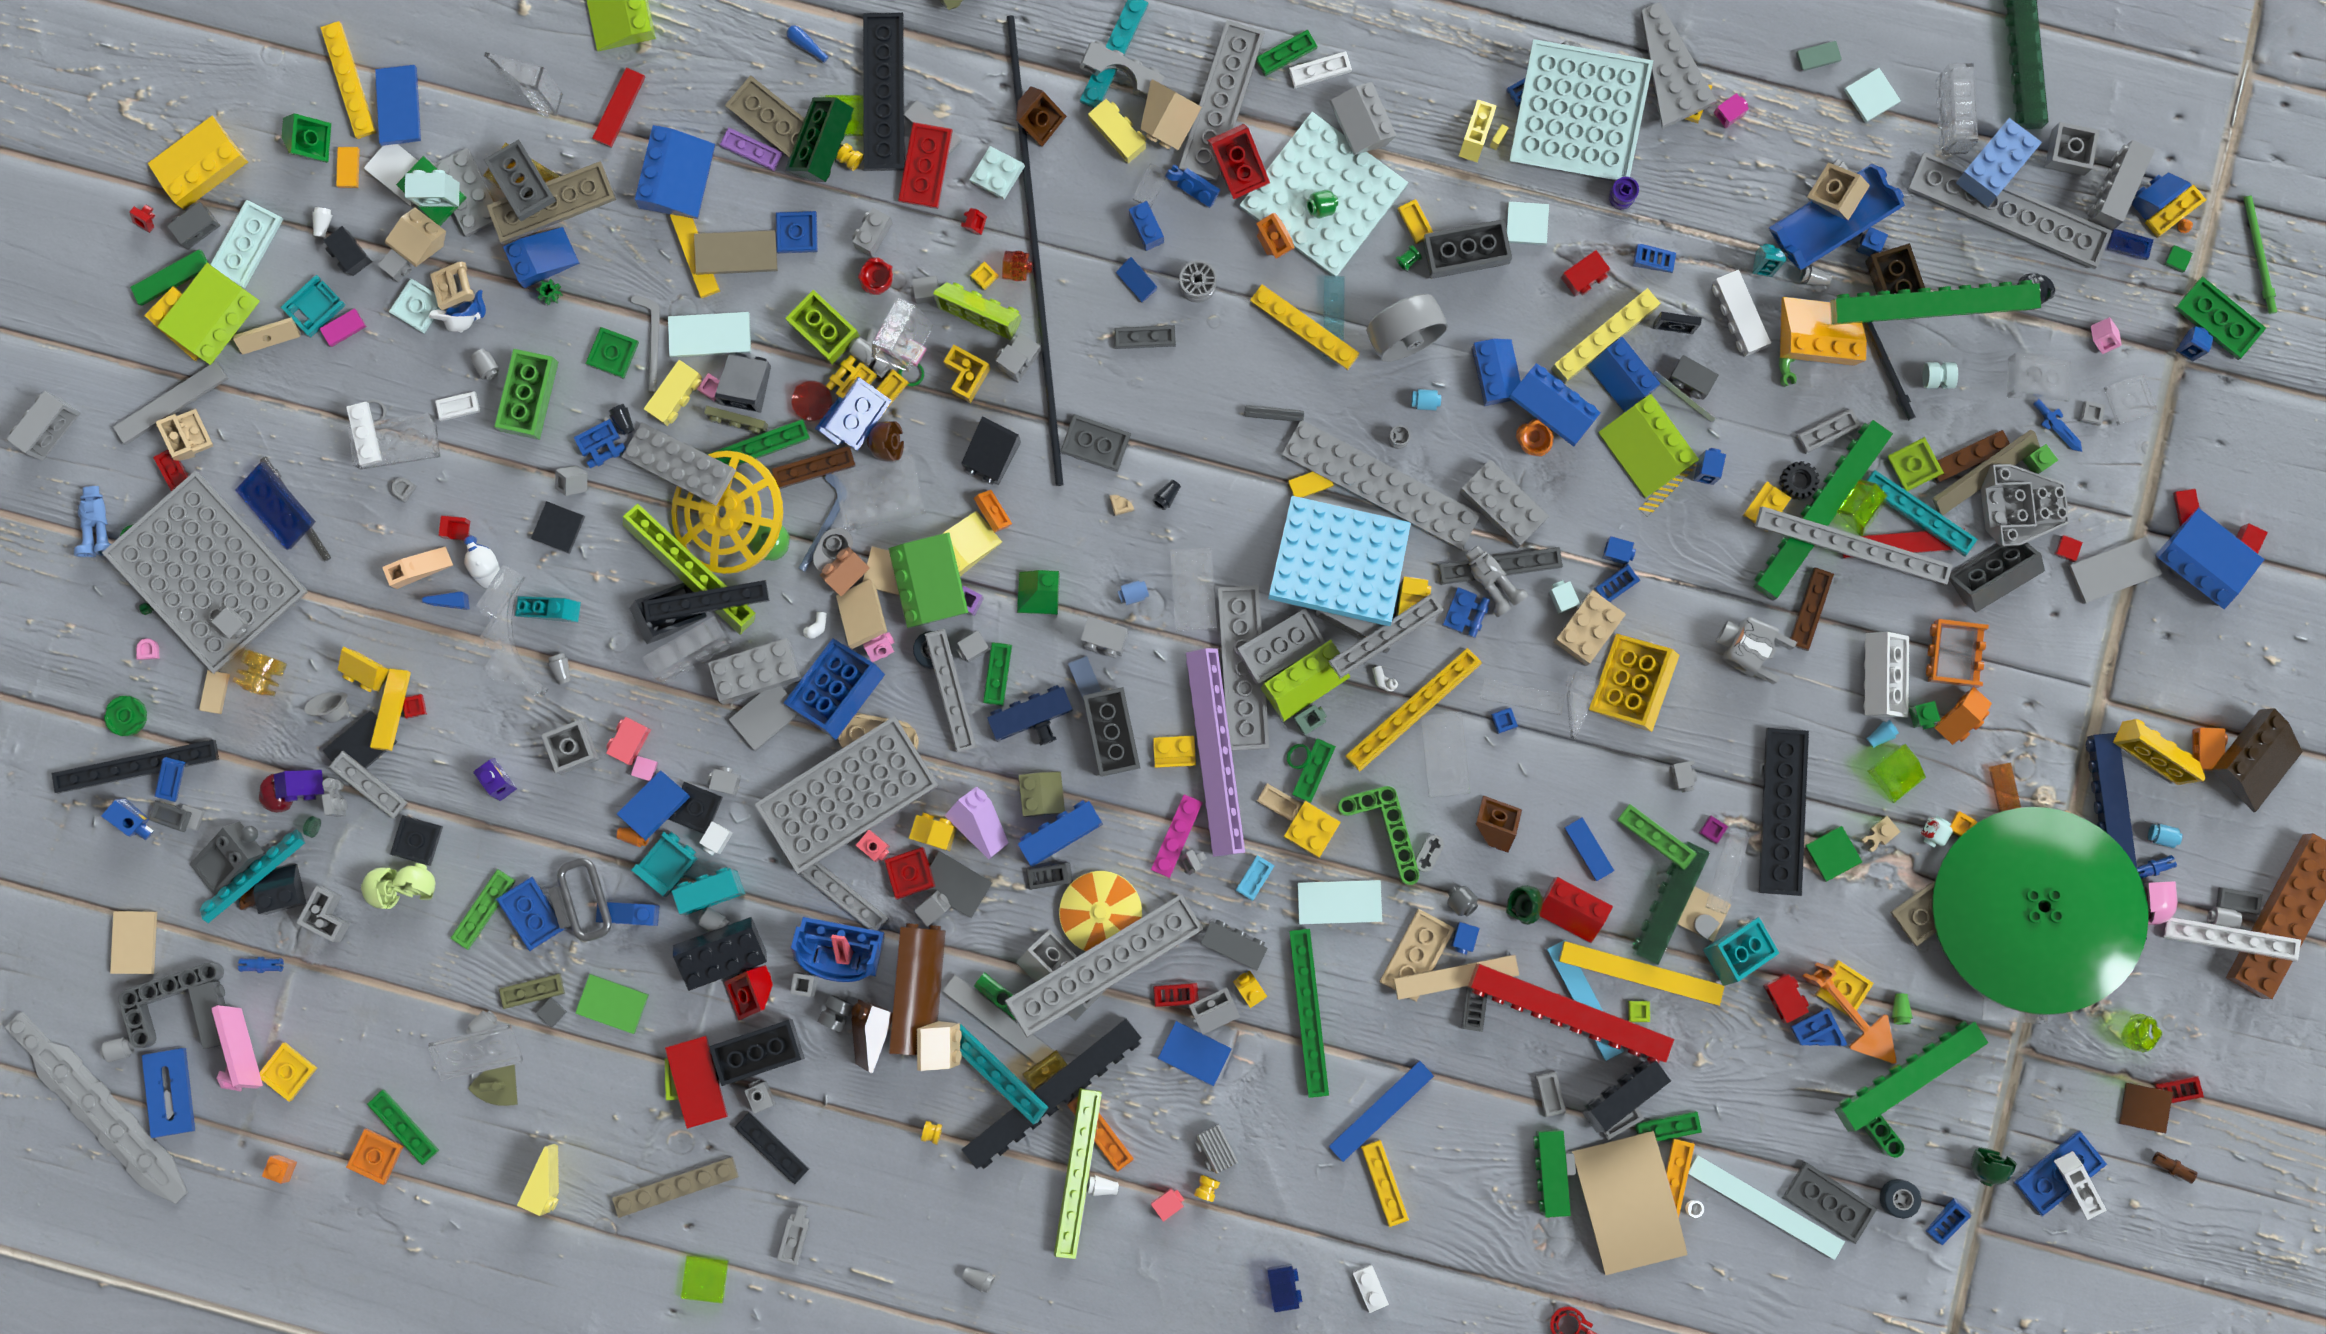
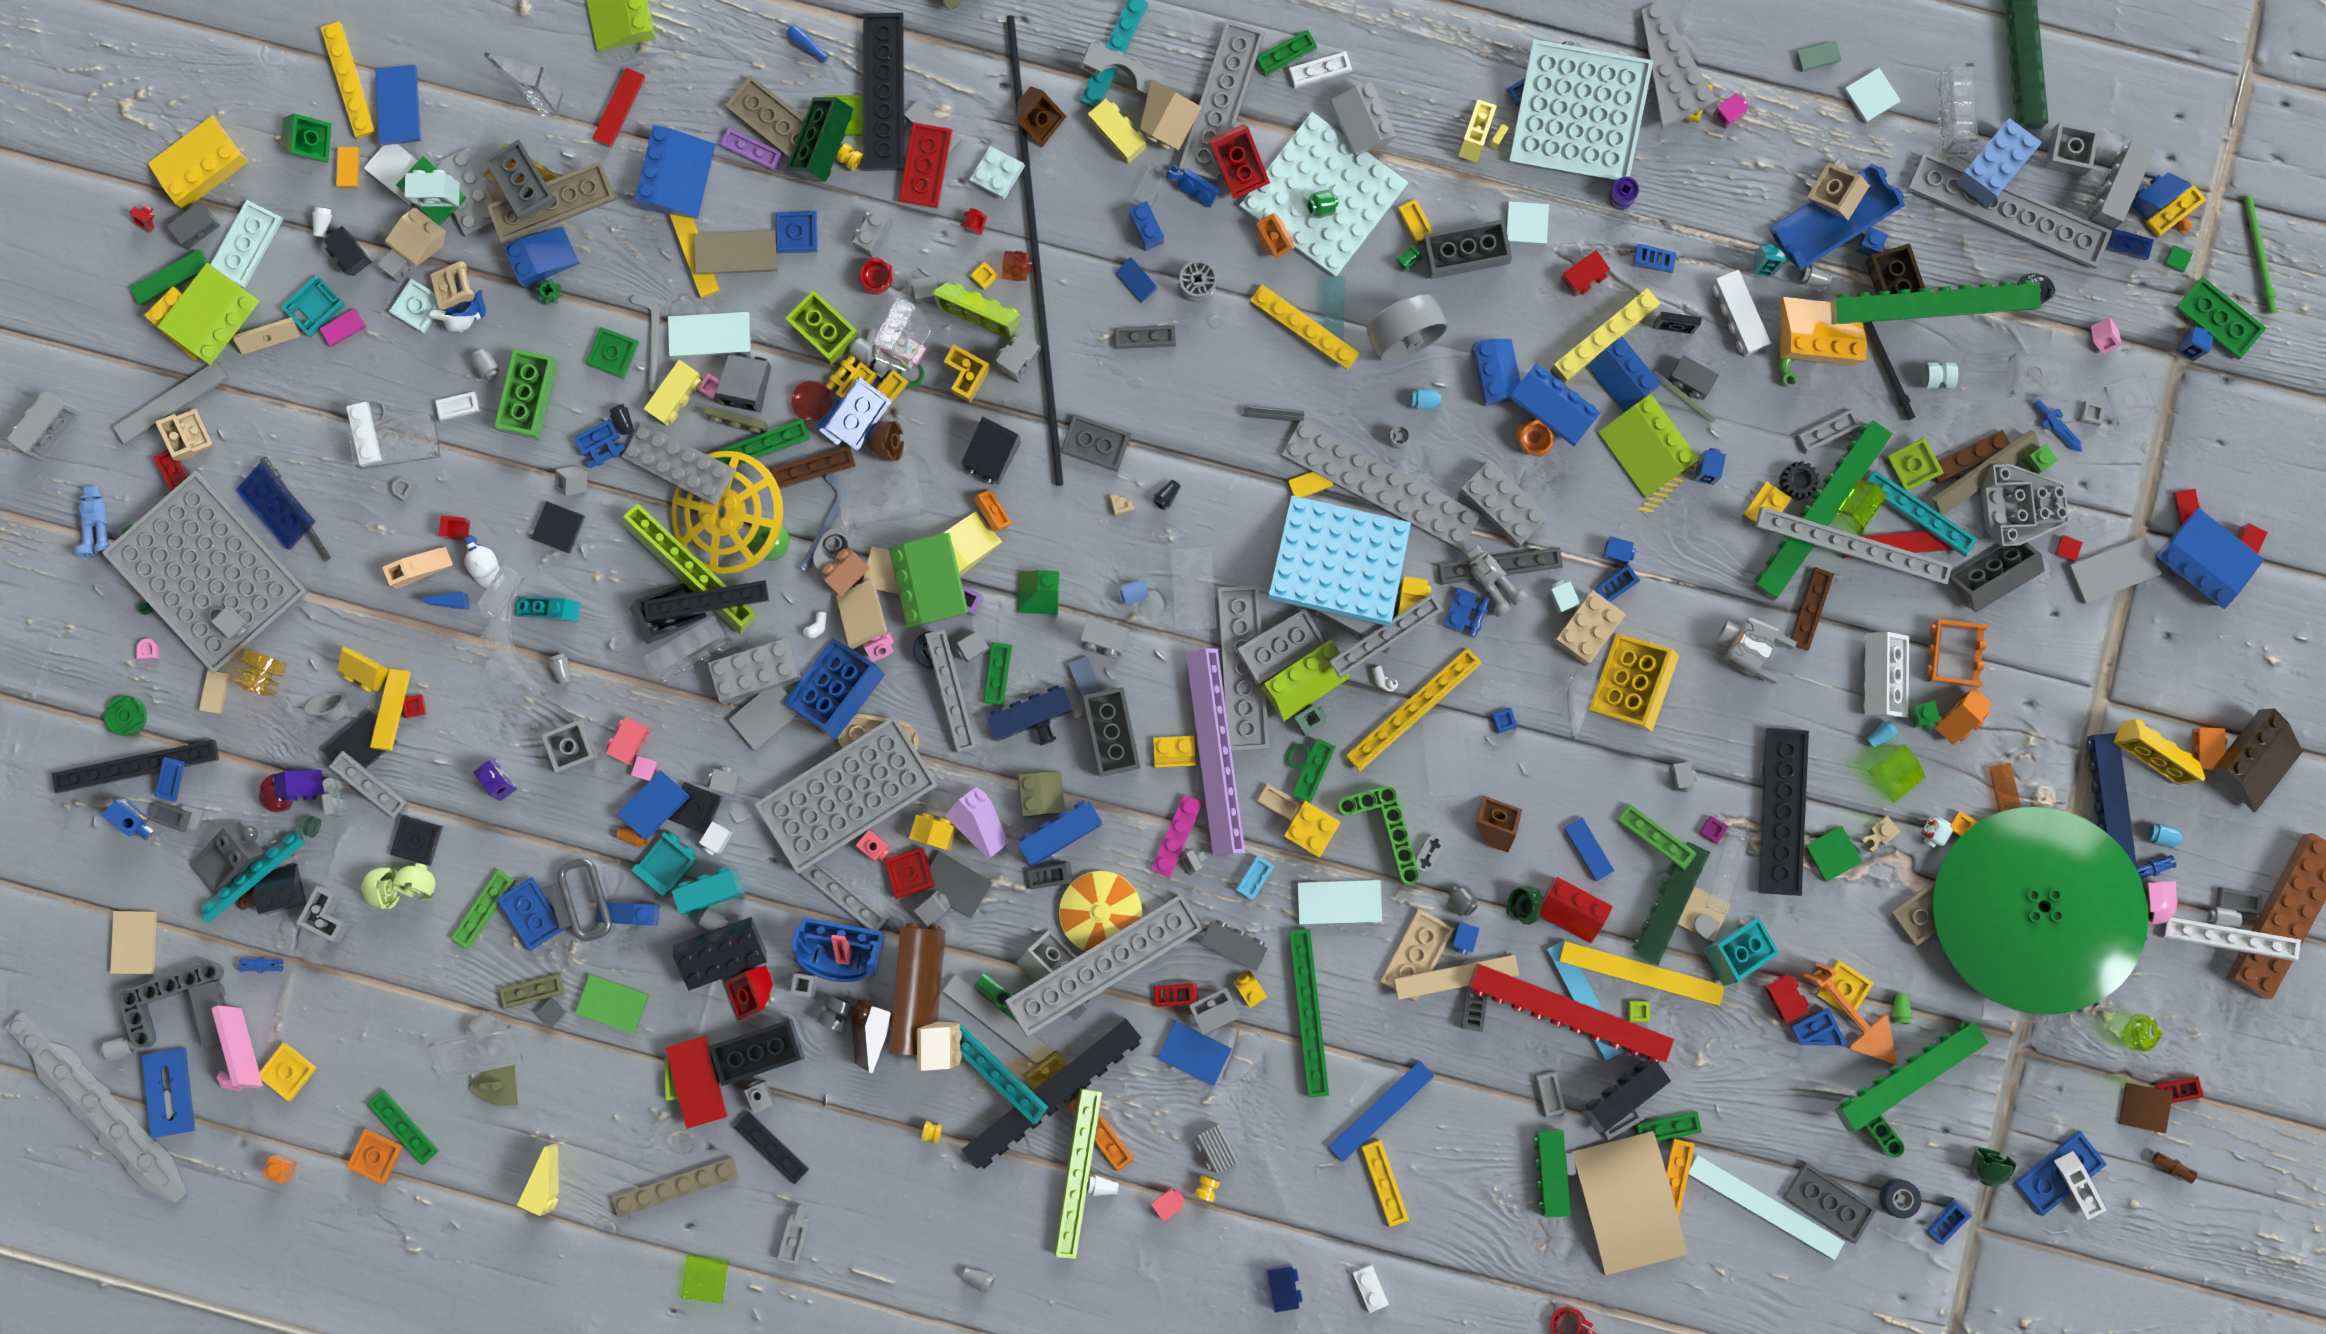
white hinge [1685,1200,1704,1218] -> none

